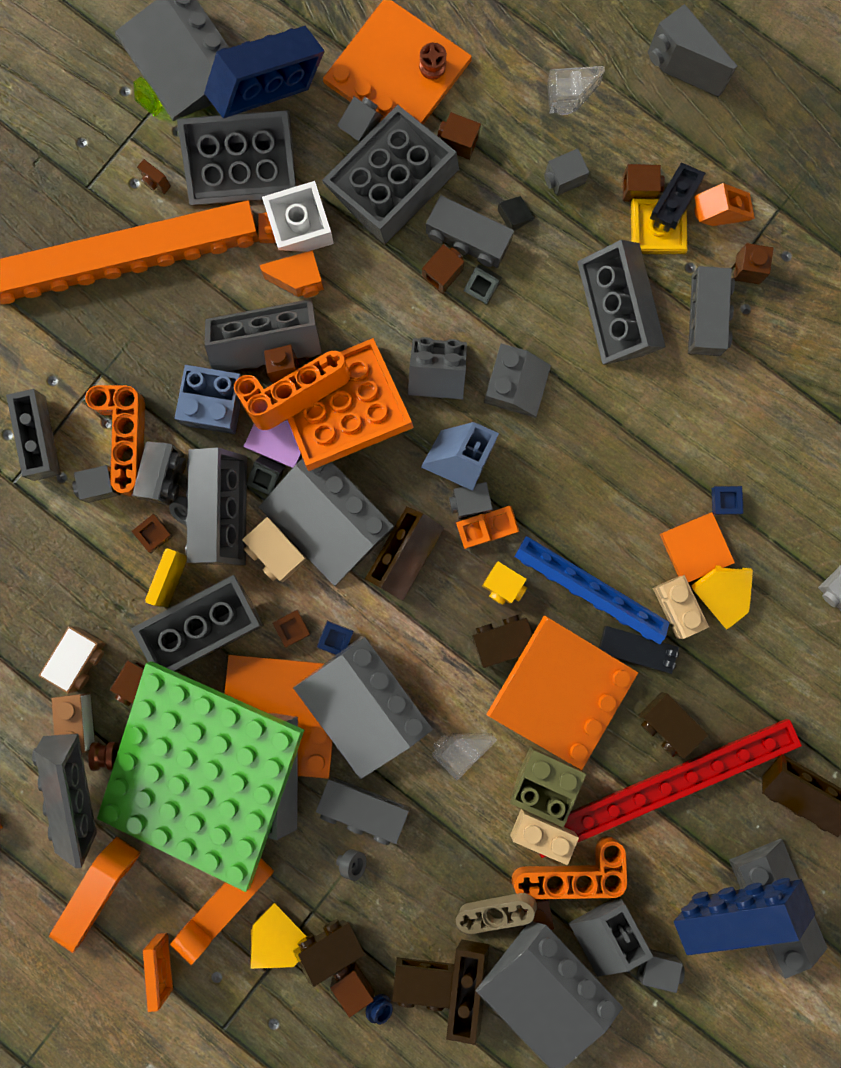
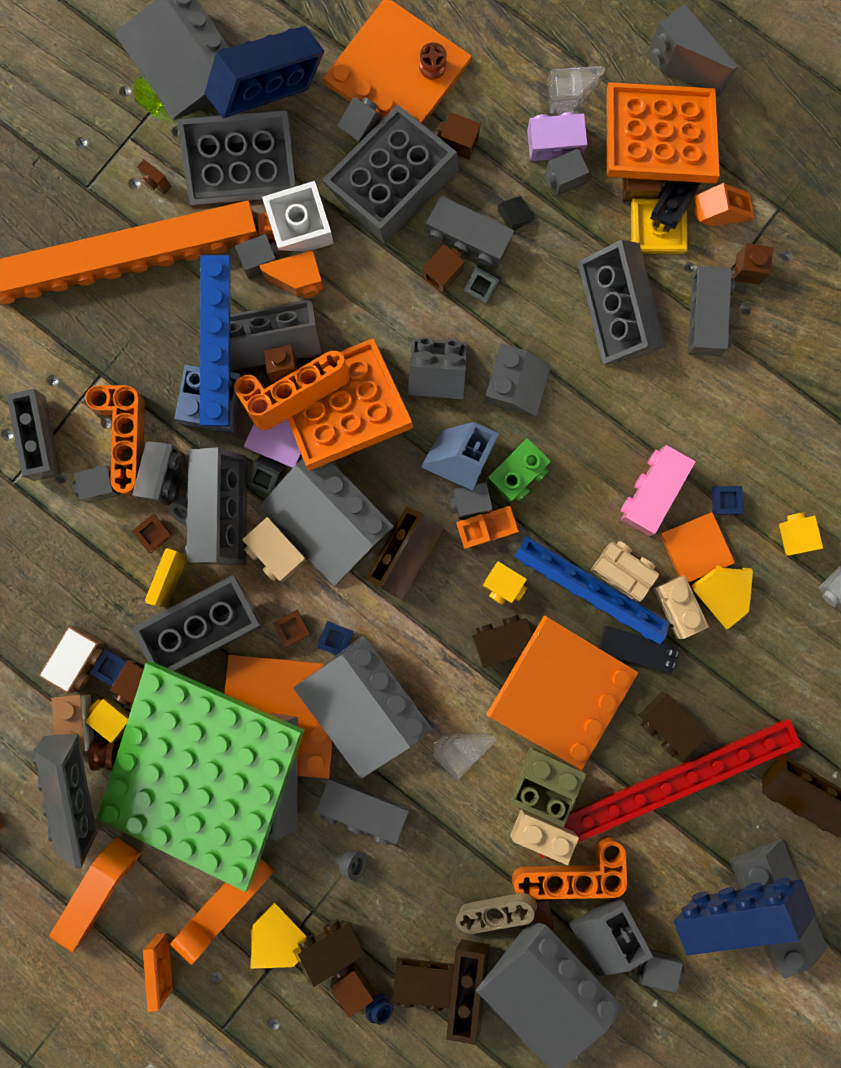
none -> yellow brick [85,697,130,743]
none -> dark blue plate [90,649,127,686]
none -> blue plate [200,255,231,427]
none -> dark grey brick [235,234,280,279]
none -> bright green brick [486,438,551,504]
none -> lavender brick [527,112,587,161]
none -> tan brick [590,541,659,602]
none -> orange plate [606,82,720,183]
none -> bright pink brick [621,445,696,536]
none -> yellow brick [779,512,823,556]

